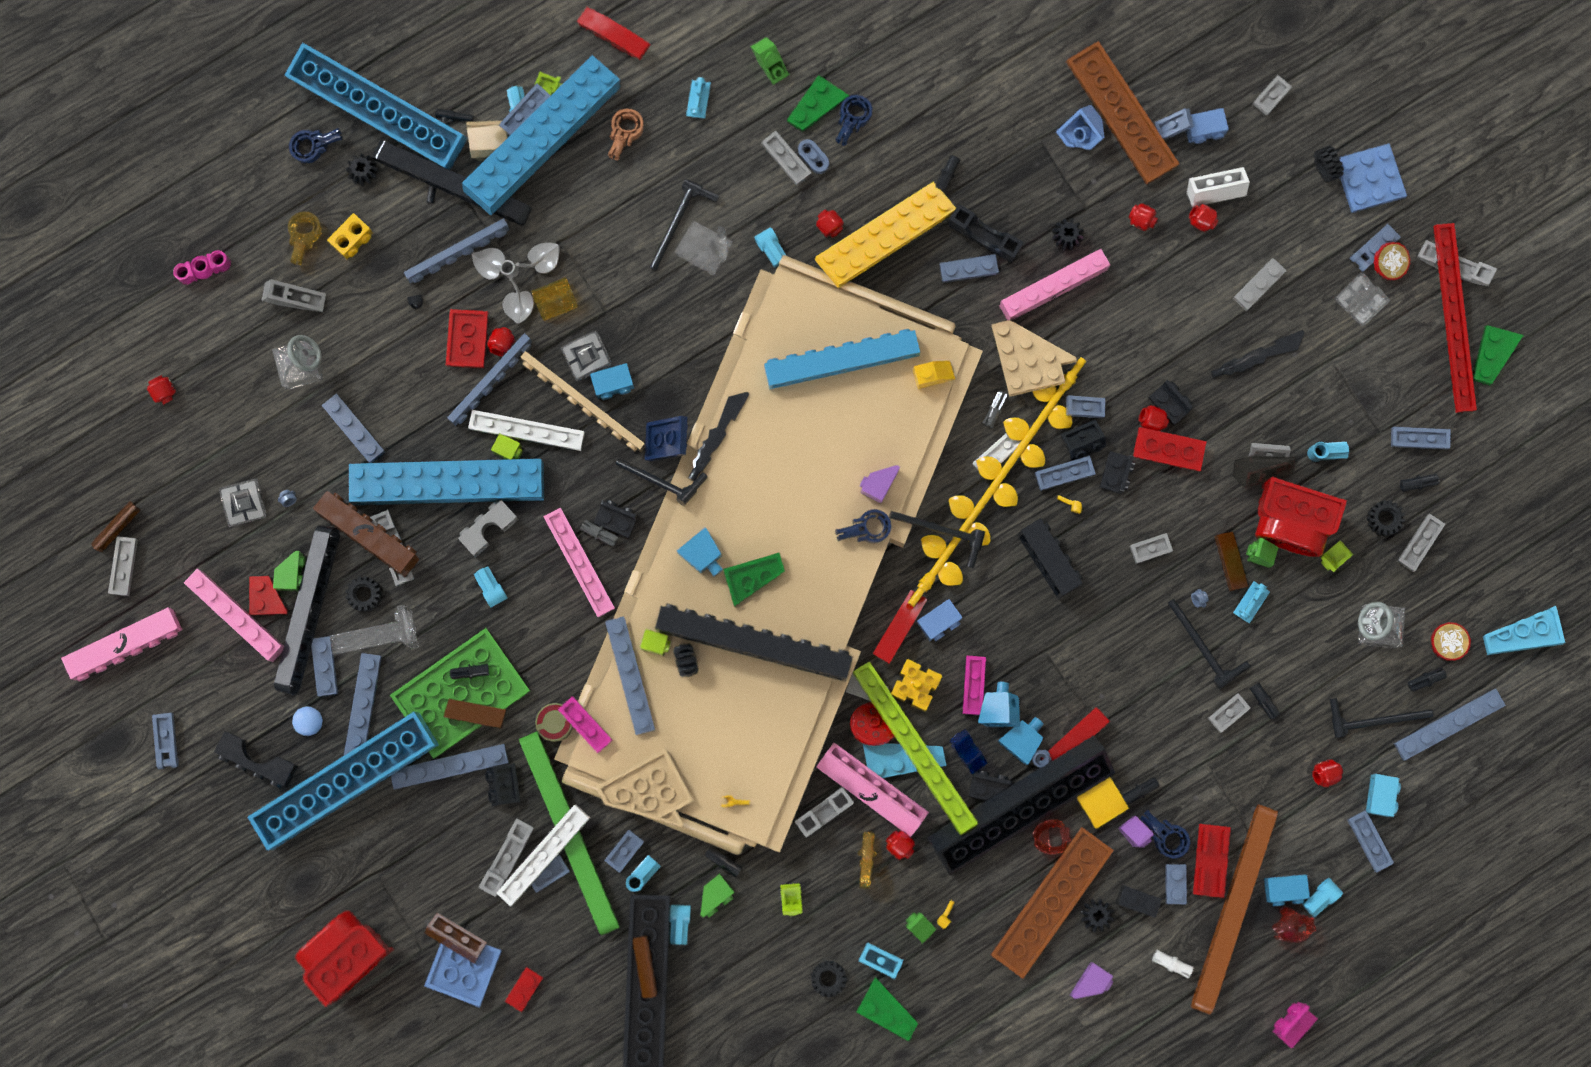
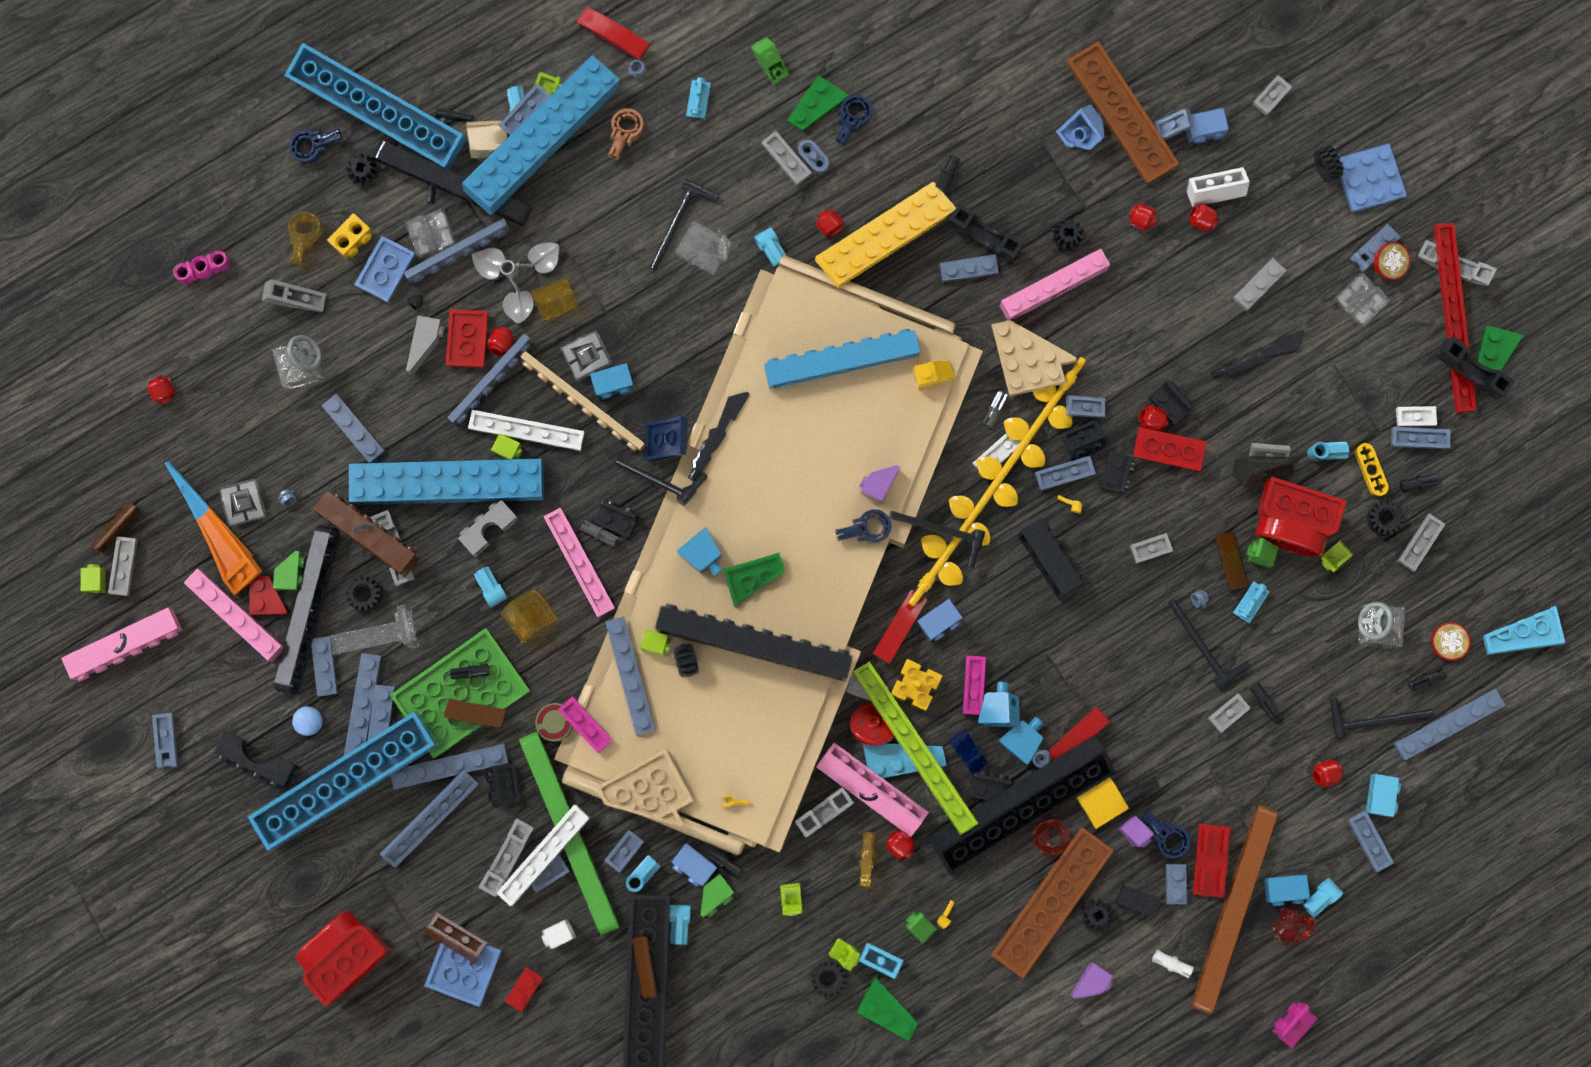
none -> lime brick [81,564,106,593]
none -> orange plate [165,462,262,596]
none -> medium blue plate [354,236,416,303]
none -> sand blue plate [368,685,396,740]
none -> sand blue plate [380,770,478,868]
none -> clear slope [406,209,456,257]
none -> light grey slope [406,316,445,375]
none -> clear yellow slope [500,588,559,644]
none -> white brick [542,919,576,949]
none -> sand blue plate [628,60,646,78]
none -> medium blue brick [672,843,717,887]
none -> lime bracket [829,939,861,971]
none -> yellow beam [1355,443,1388,497]
none -> white plate [1396,406,1437,427]
none -> black arch [1434,337,1515,400]

